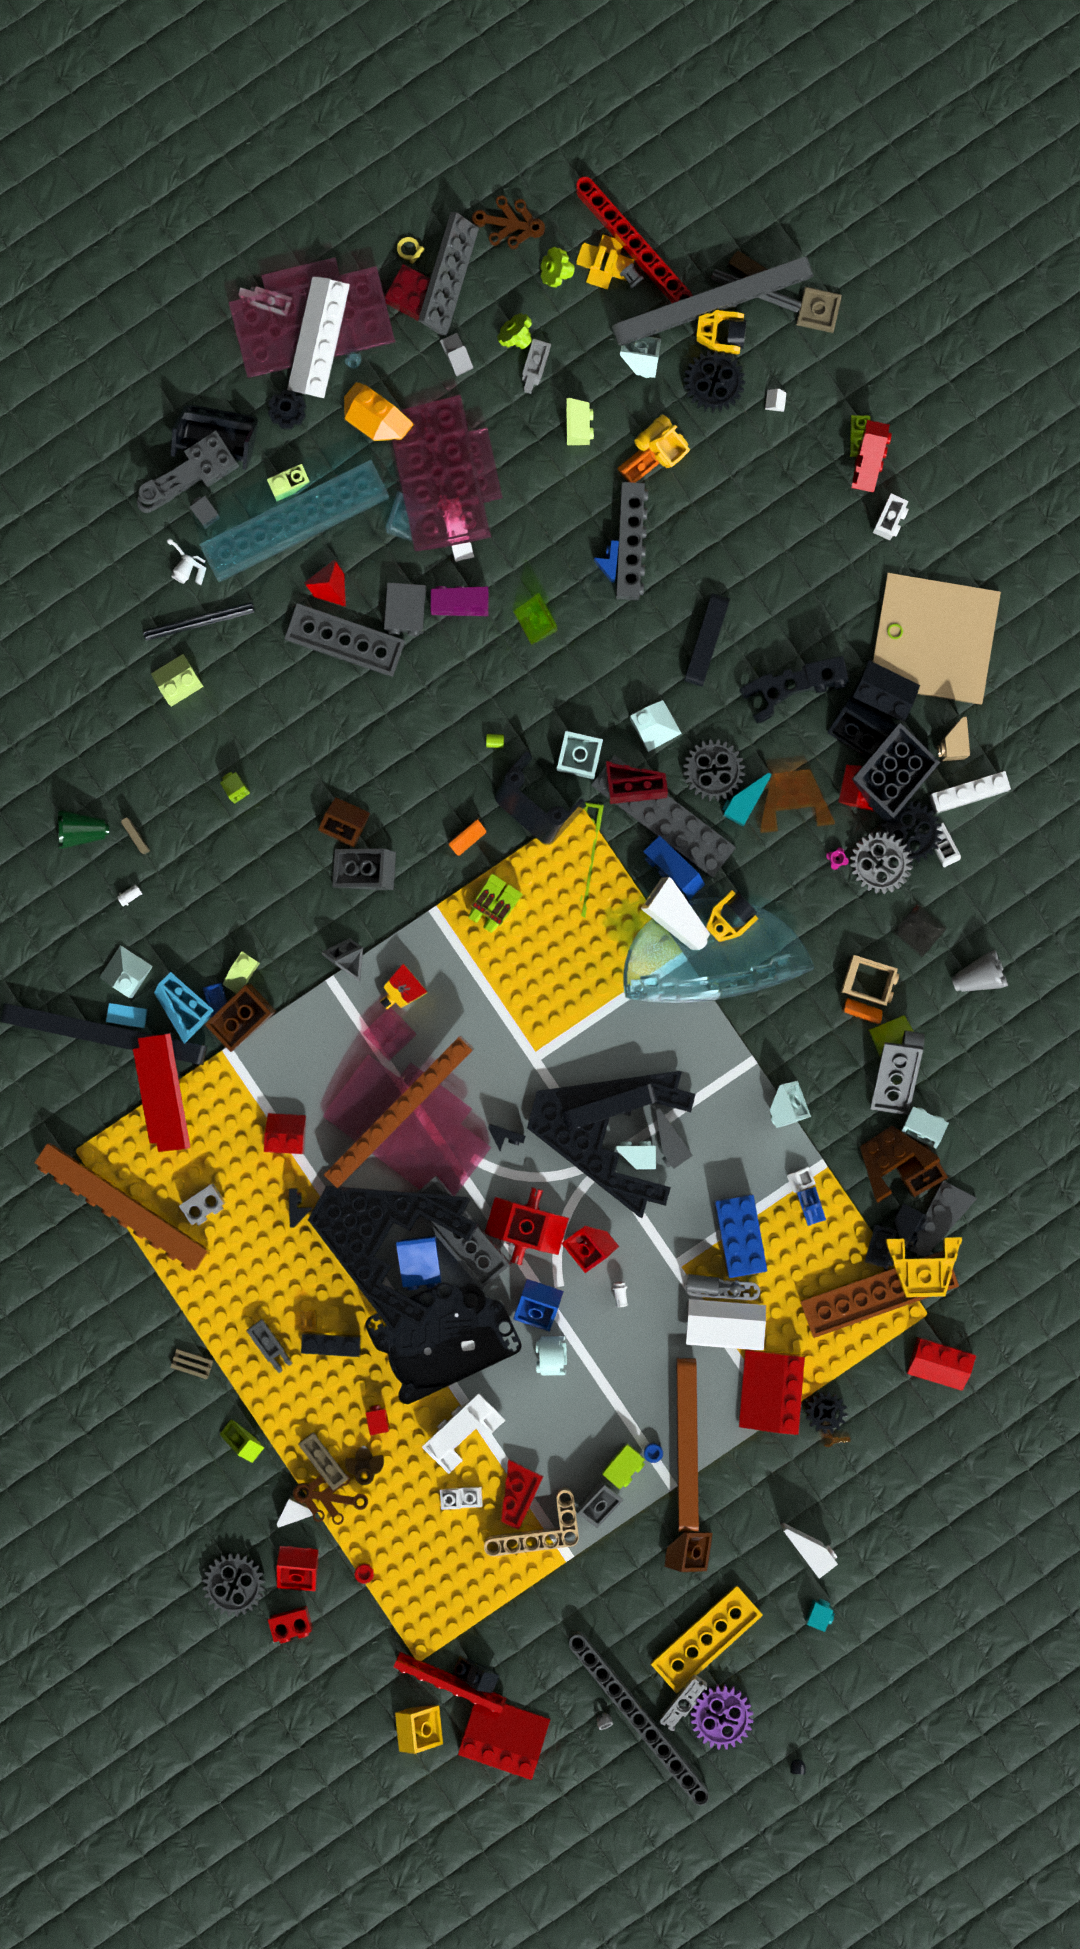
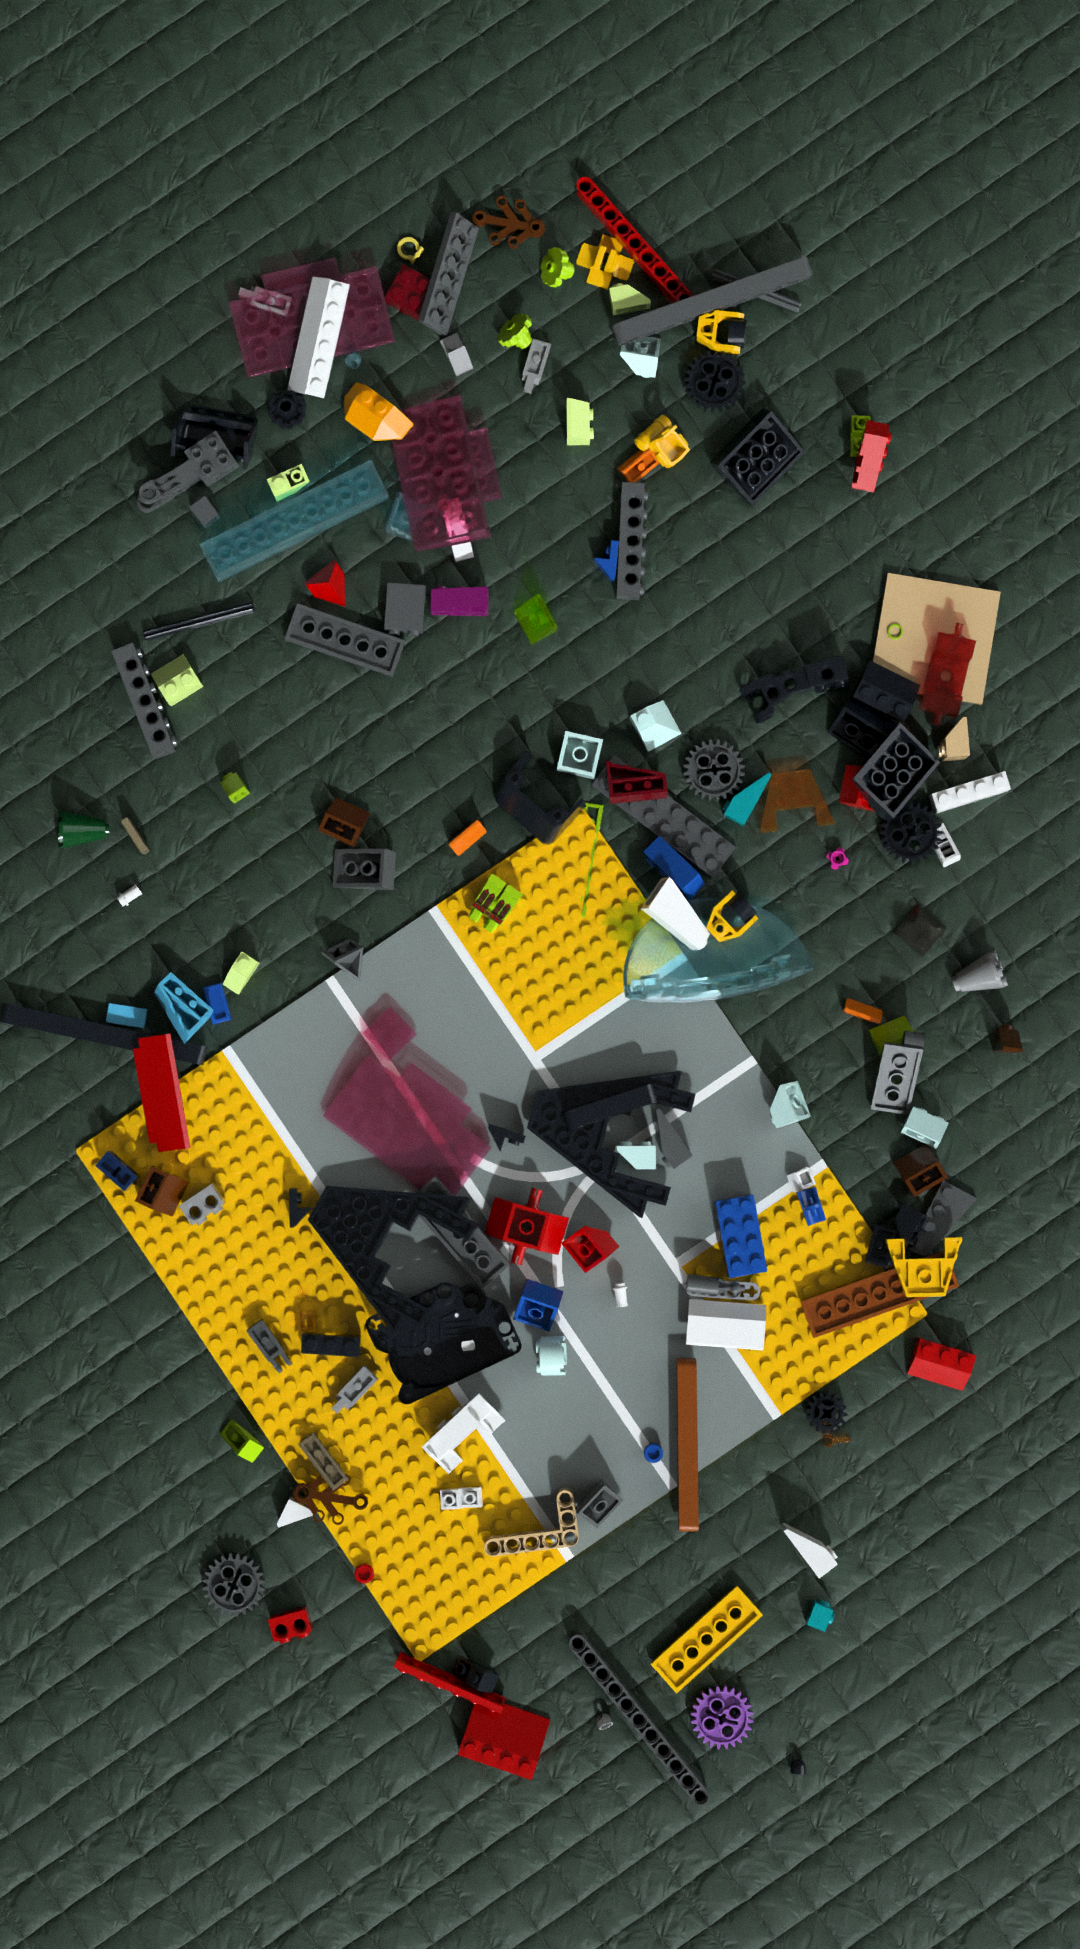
dark orange brick [34,1143,210,1271] -> none
light aqua slope [100,945,153,998] -> none
white piece [167,538,206,585] -> none
dark tan tile [170,1348,214,1379] -> none
reddish brown slope [205,983,276,1052] -> none
red slope [264,1113,307,1154] -> none
red slope [277,1546,319,1591] -> none
dark orange brick [324,1036,474,1188] -> none
dark brown plate [345,1445,384,1485] -> none
red brick [366,1404,390,1436] -> none
torso [380,964,428,1009] -> none
yellow slope [395,1705,443,1754] -> none
slope [396,1235,442,1290] -> none
lime hinge [486,734,504,748] -> none
red wing [501,1459,544,1530] -> none
lime brick [602,1442,645,1489] -> none
dark grey bush [620,263,644,289] -> none
light grey piece [660,1675,707,1731] -> none
reddish brown slope [664,1532,713,1572] -> none
black beam [684,593,730,687] -> none
dark brown slope [727,251,768,278] -> none
red slope [739,1350,805,1435] -> none
white slope [765,388,786,412] -> none
dark tan tile [796,287,842,333] -> none
tan window [840,955,899,1006] -> none
light grey gear [850,831,913,894] -> none
reddish brown wing [860,1126,940,1203] -> none
white brick [873,494,909,540] -> none
none -> dark blue brick [95,1151,140,1191]
none -> dark grey brick [111,643,178,760]
none -> reddish brown slope [135,1165,189,1217]
none -> light grey hinge [332,1365,379,1413]
none -> yellowish green slope [609,283,651,315]
none -> black slope [709,409,805,506]
none -> clear red brick [918,623,976,725]
none -> reddish brown slope [993,1025,1022,1053]

